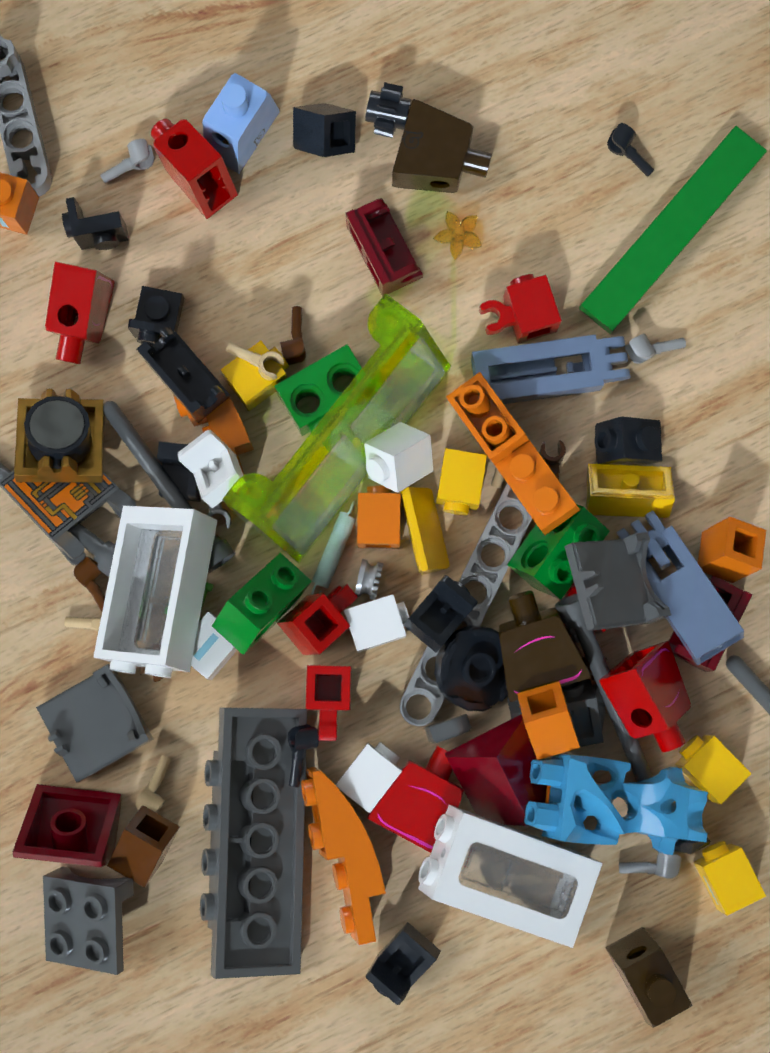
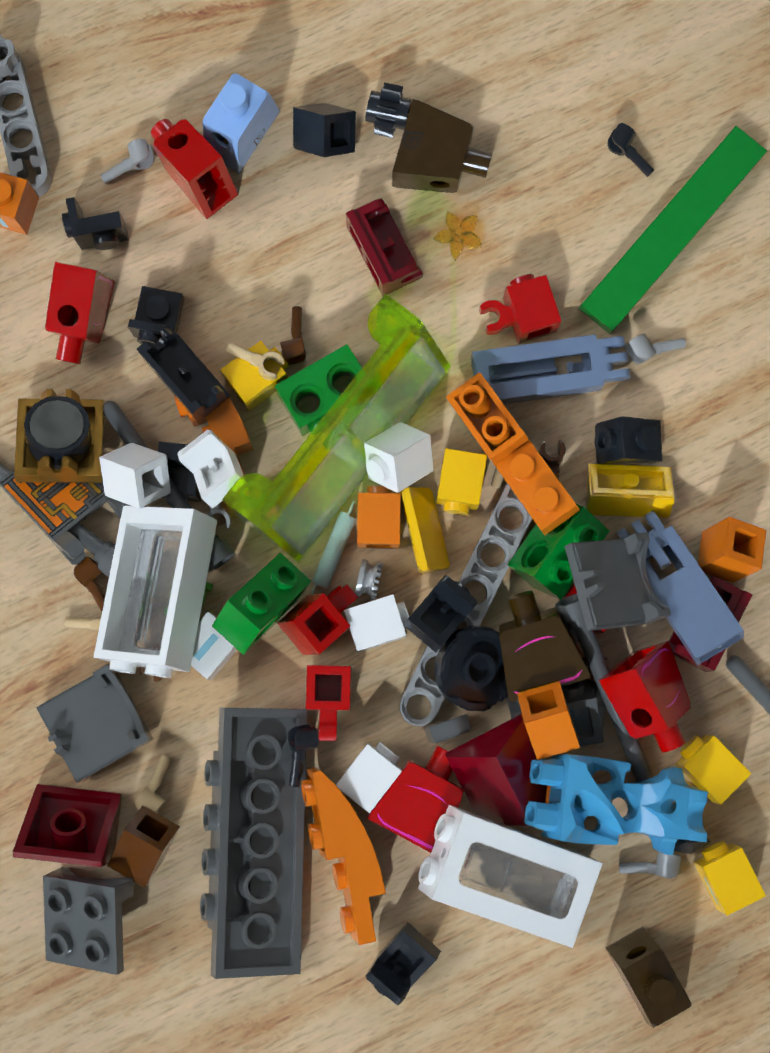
none -> white brick [99,442,171,509]

